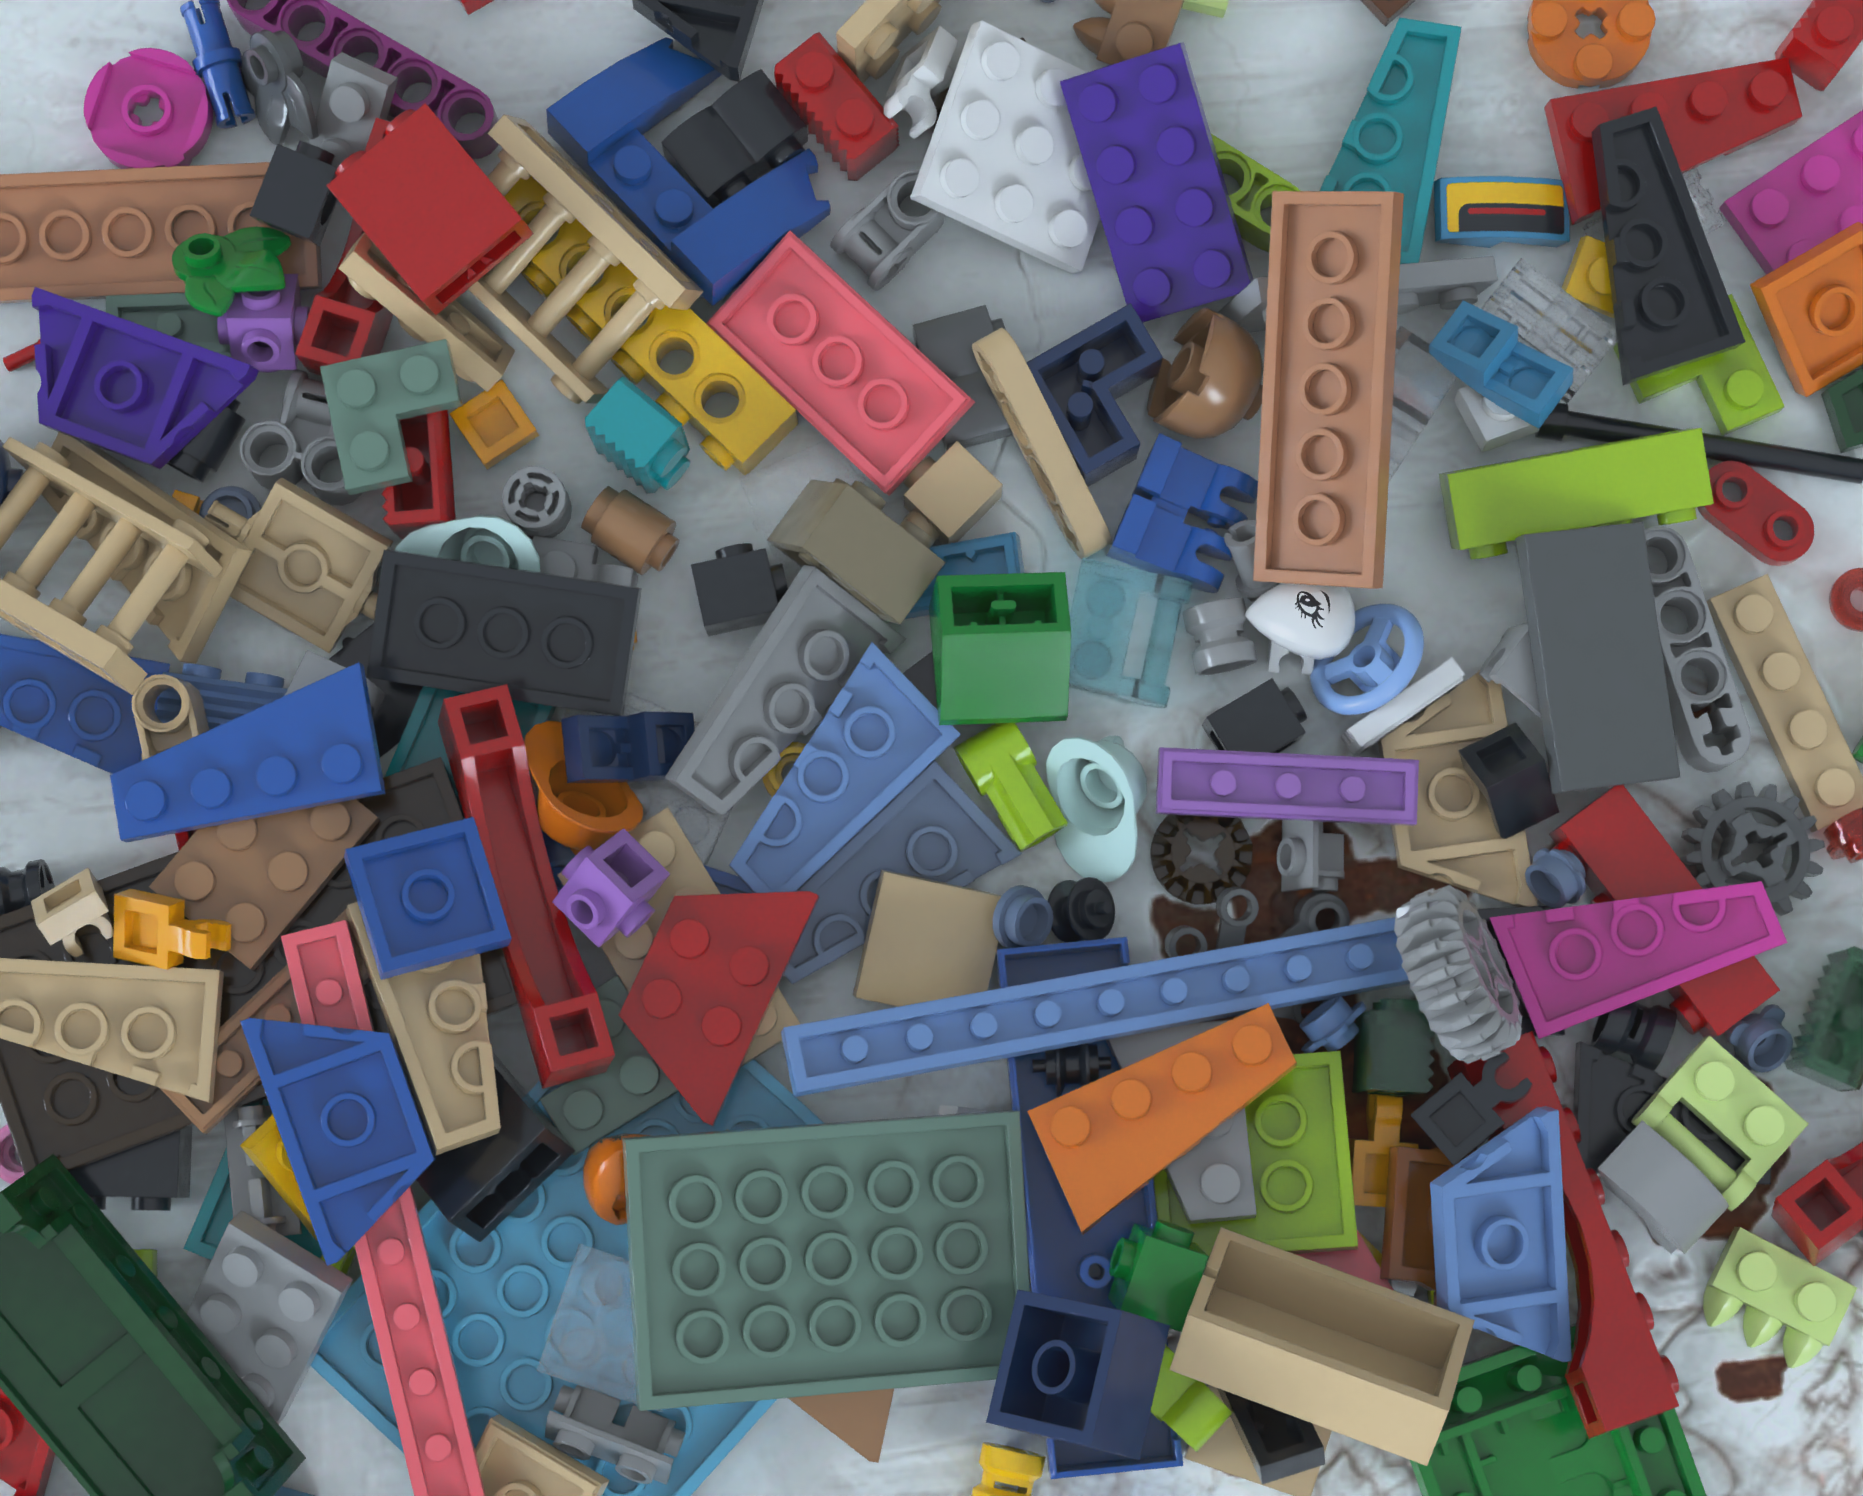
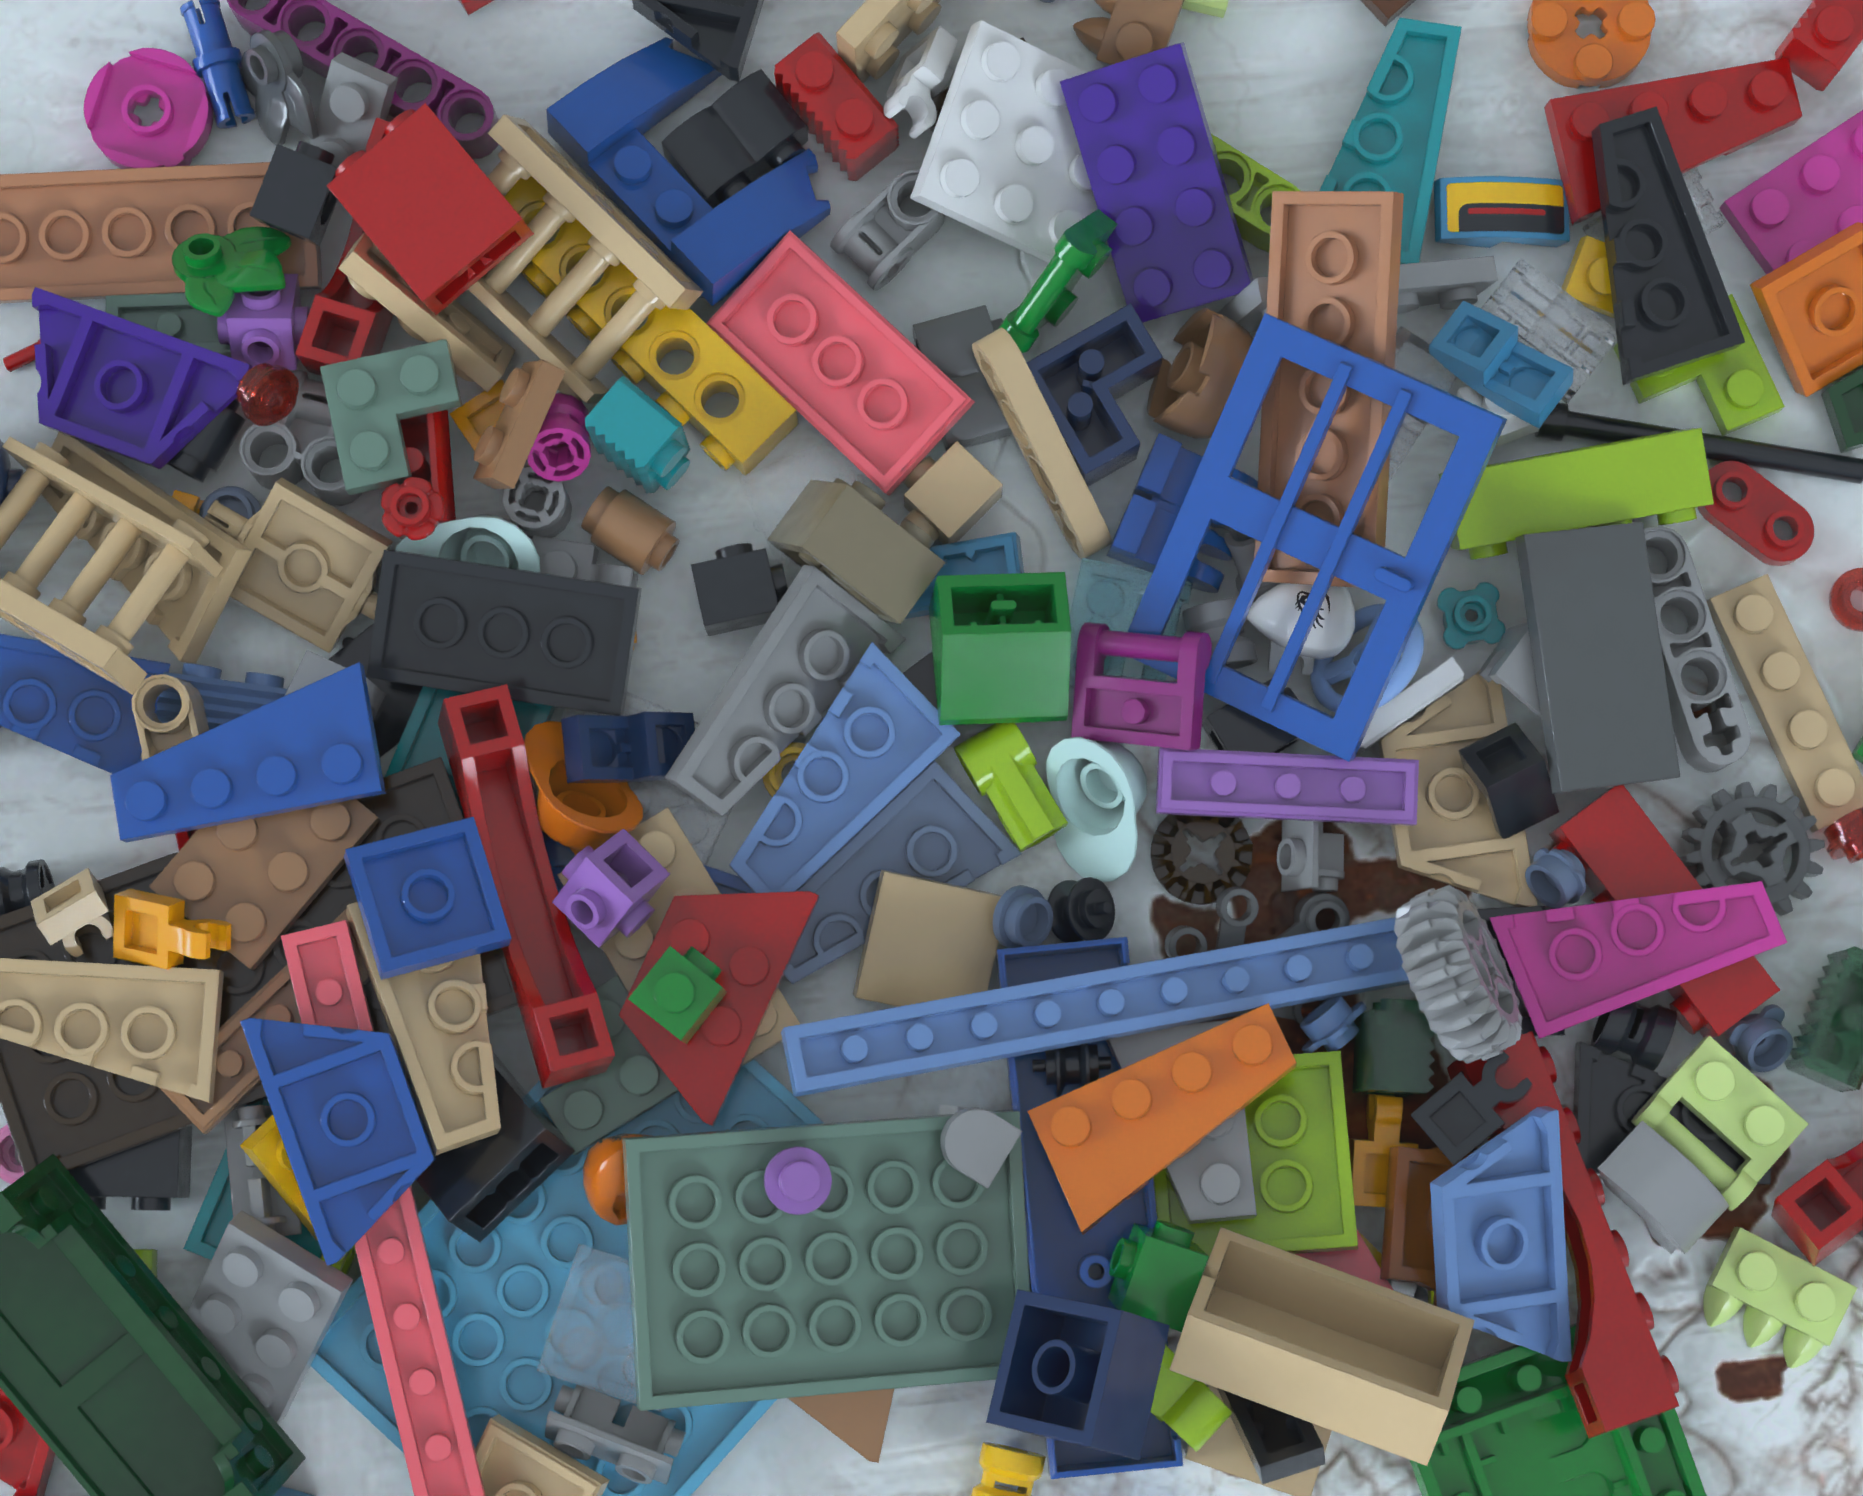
none -> clear red plate [237,363,299,426]
none -> red plate [381,477,445,541]
none -> medium nougat plate [473,360,566,489]
none -> dark pink wheel [527,393,591,482]
none -> green brick [628,946,727,1044]
none -> medium lavender plate [764,1146,832,1215]
none -> light grey tile [940,1108,1022,1188]
none -> green plate [998,209,1118,353]
none -> magenta plate [1071,622,1212,750]
none -> blue door [1128,313,1507,762]
none -> teal plate [1437,582,1506,650]

